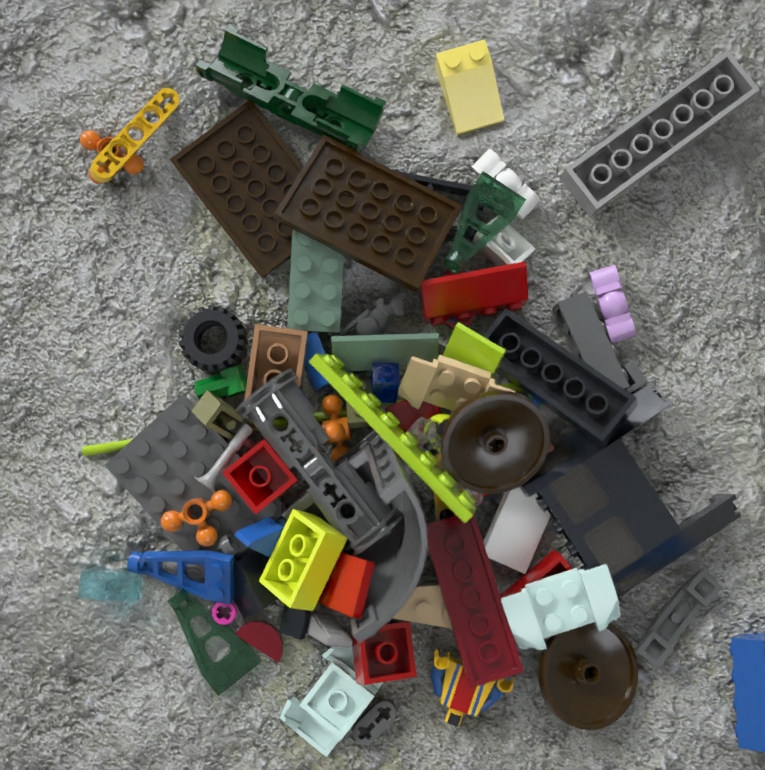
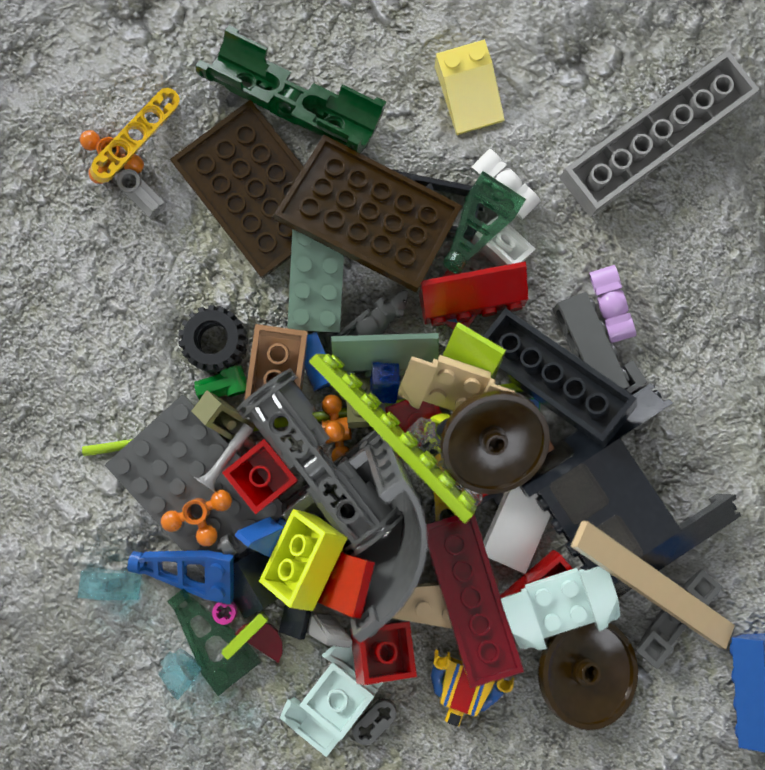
none -> light grey piece [117,169,166,219]
none -> clear light blue slope [158,648,205,700]
none -> lime tile [221,612,269,660]
none -> tan tile [571,521,735,649]

